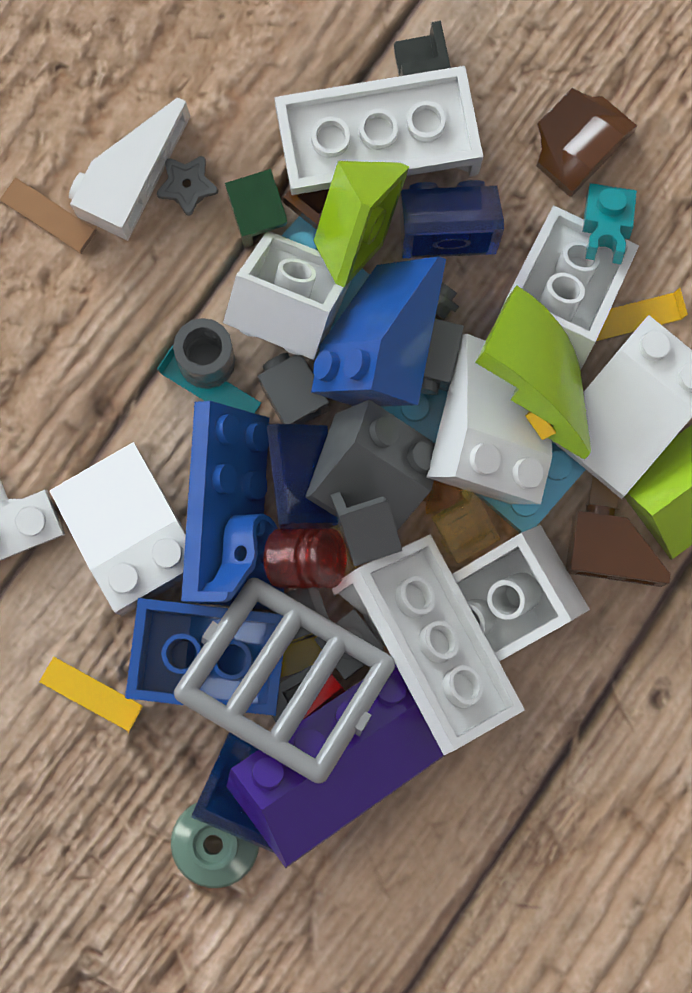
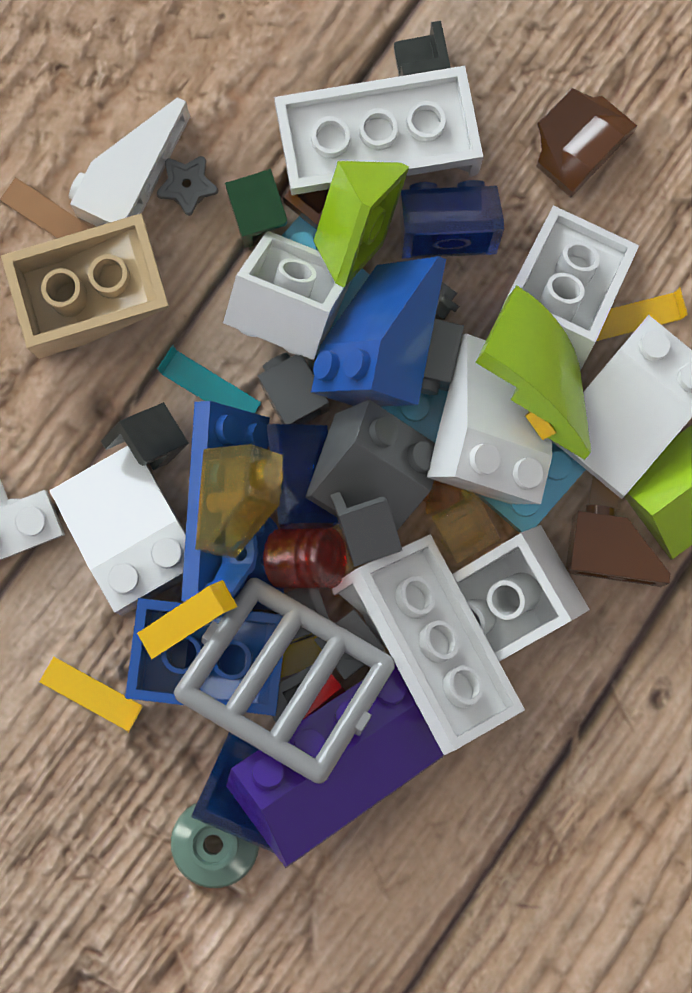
dark grey piece [173,318,236,389] -> none
teal plate [582,183,637,265] -> none
none -> tan slope [1,213,170,359]
none -> pearl dark grey panel [101,402,189,470]
none -> yellow piece [137,580,238,660]
none -> clear yellow slope [195,444,283,558]

